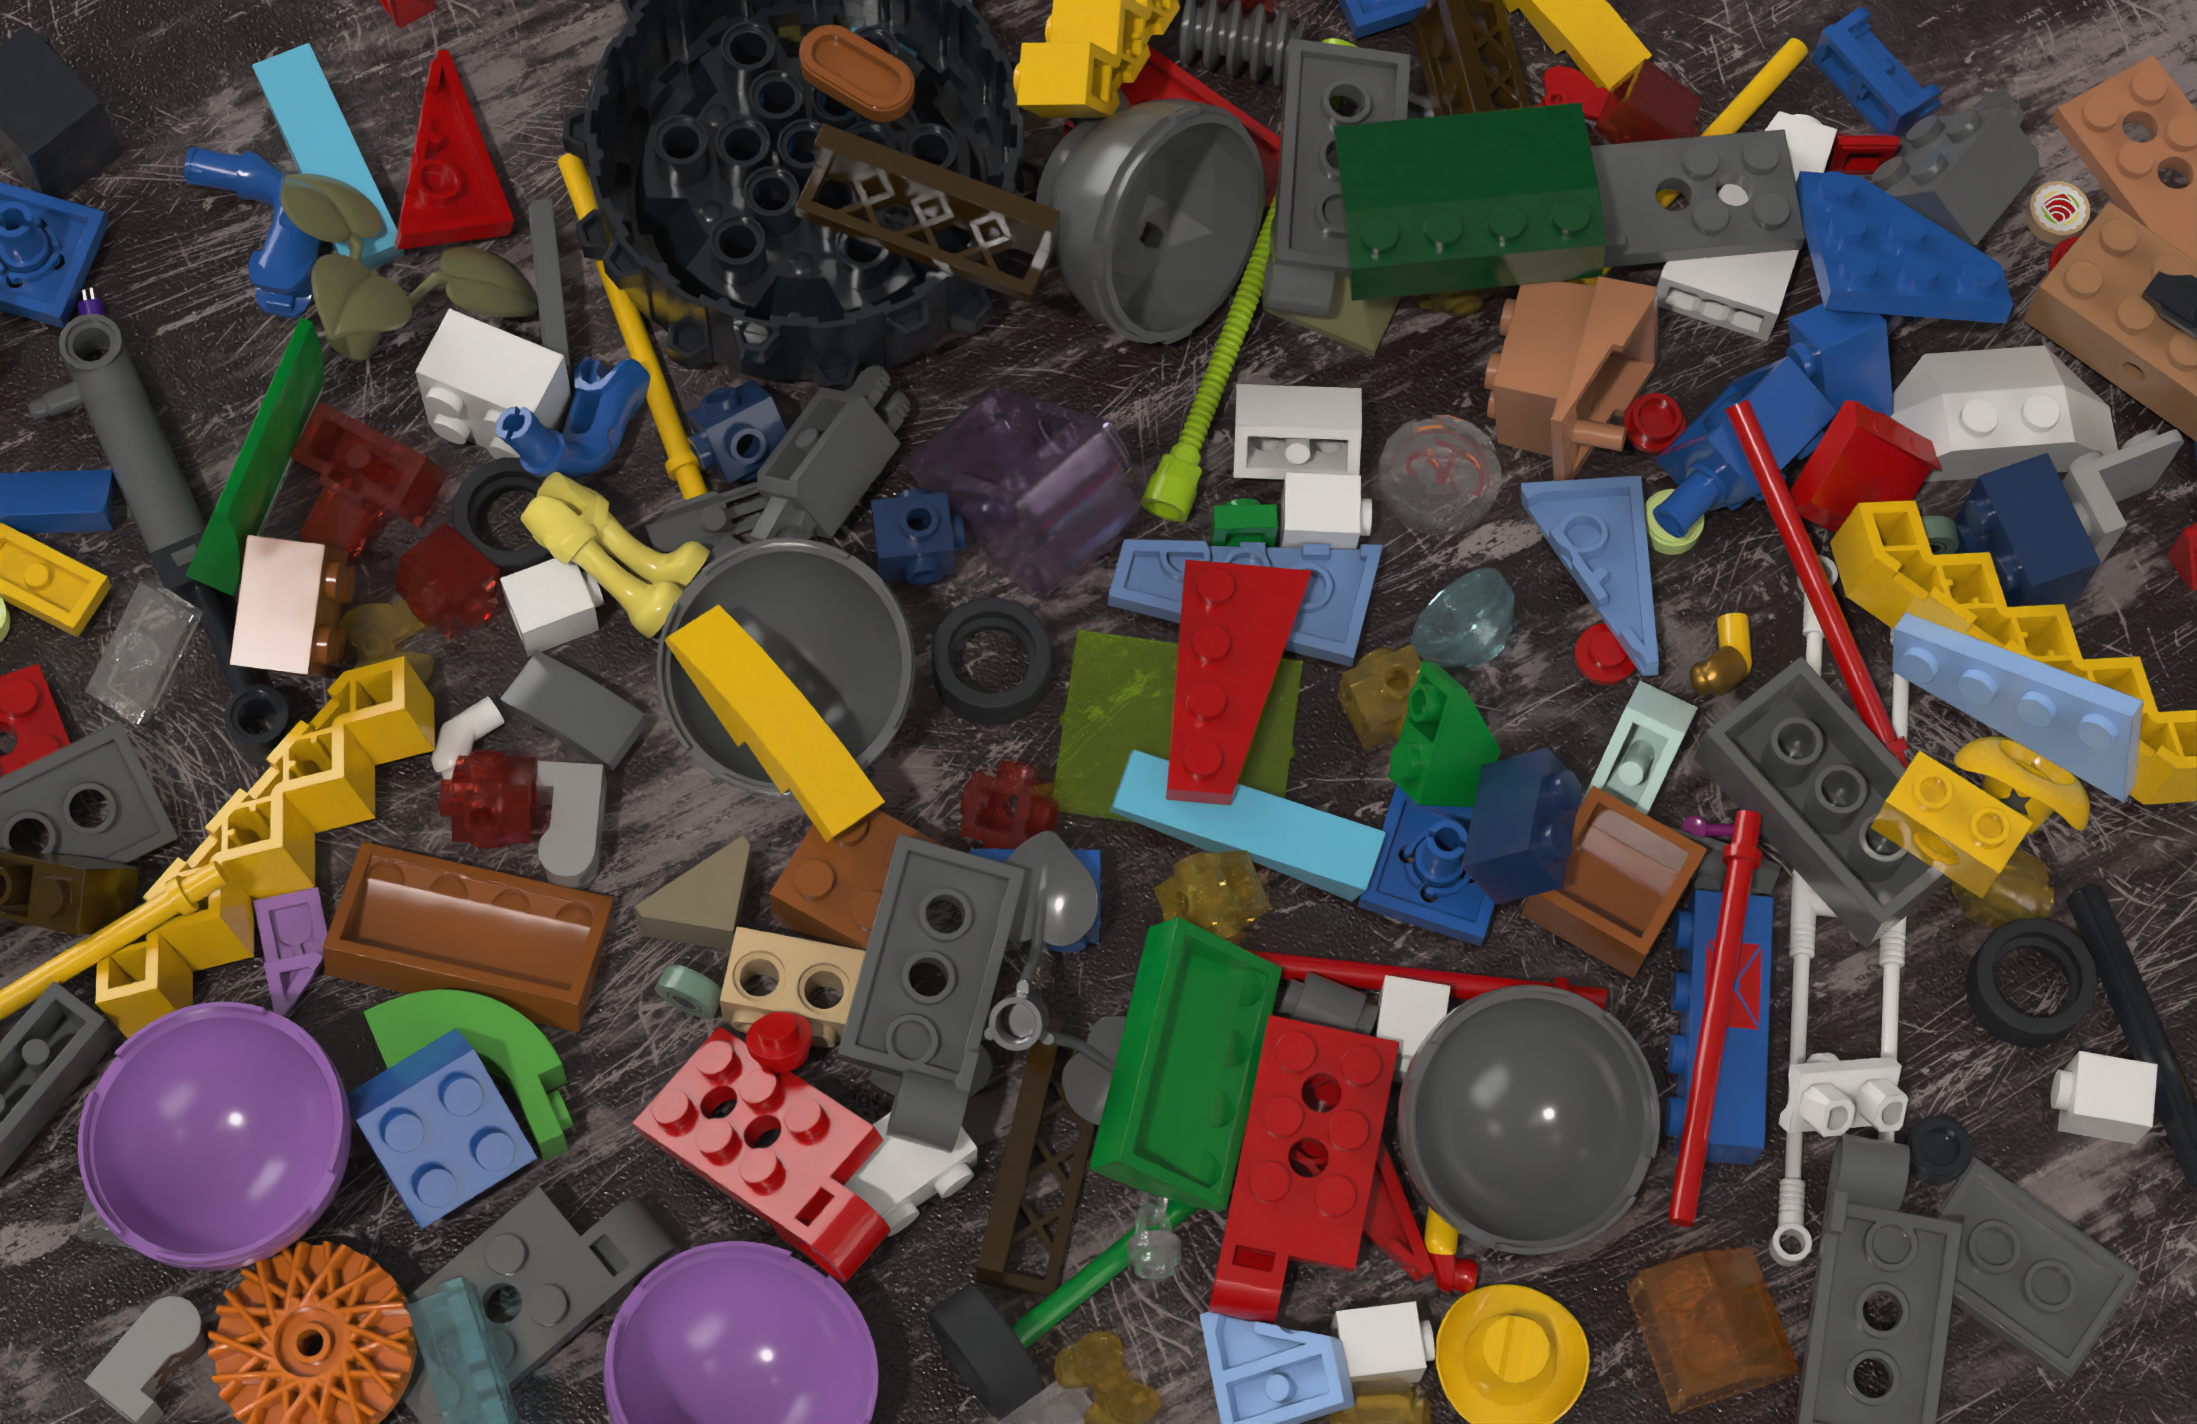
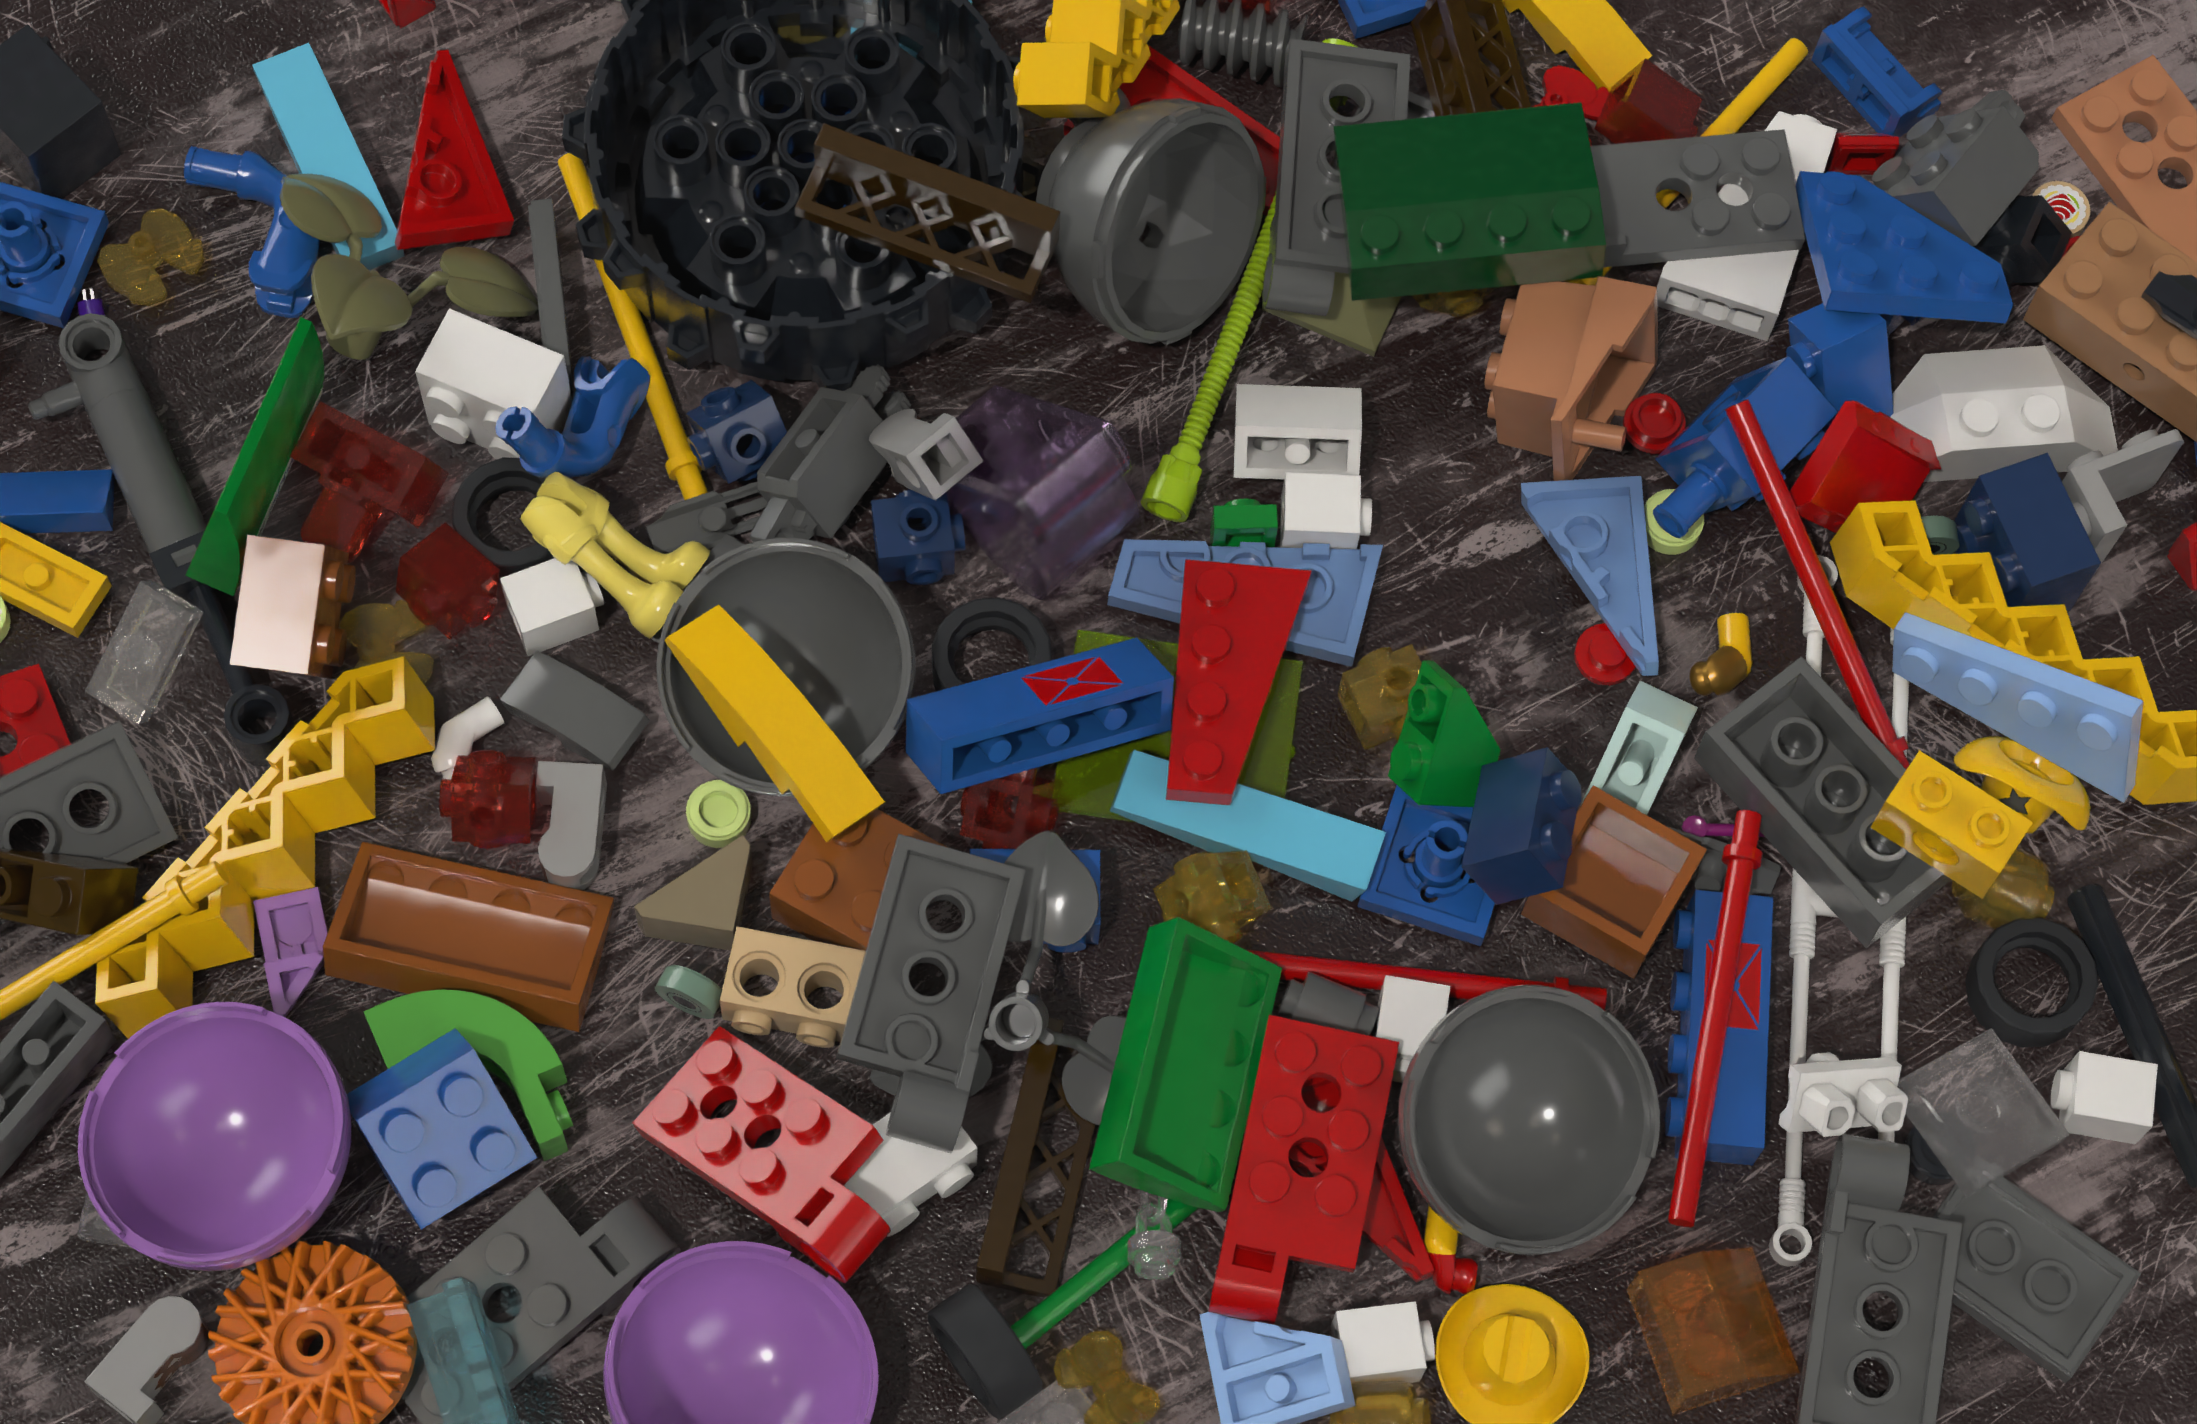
red plate [746,1011,813,1073] -> none
dark orange tile [799,25,915,122] -> none
clear tile [1377,415,1502,536] -> none
clear light blue piece [1411,568,1514,668] -> none
none -> clear yellow piece [97,208,204,306]
none -> yellowish green tile [686,780,752,848]
none -> light grey leg [869,409,983,501]
none -> blue brick [906,637,1174,794]
none -> clear tile [1897,1028,2070,1198]
none -> black brick [1973,195,2072,285]

